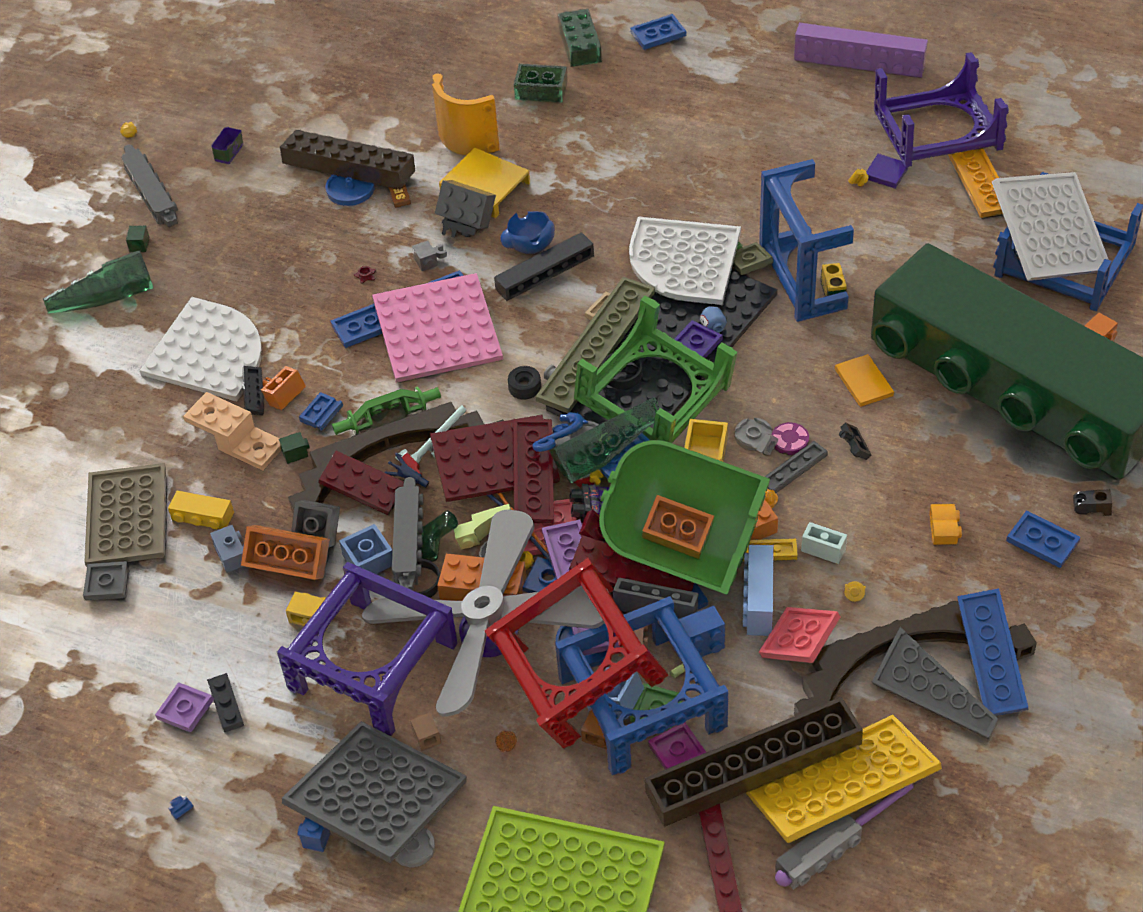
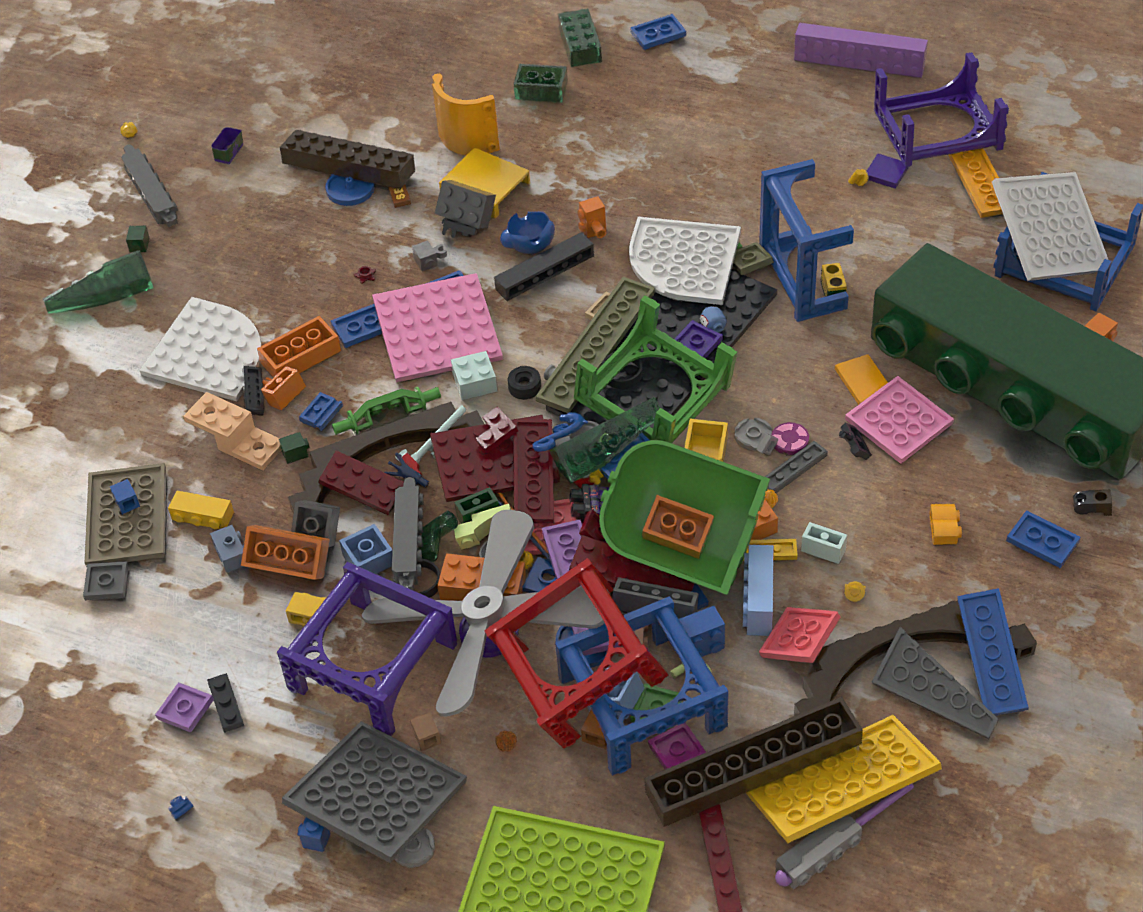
none -> blue brick [110,479,140,514]
none -> orange brick [257,316,341,378]
none -> light aqua brick [451,351,497,400]
none -> dark green brick [454,487,499,524]
none -> plate [476,406,519,453]
none -> orange brick [577,196,606,238]
none -> bright pink plate [845,376,954,464]

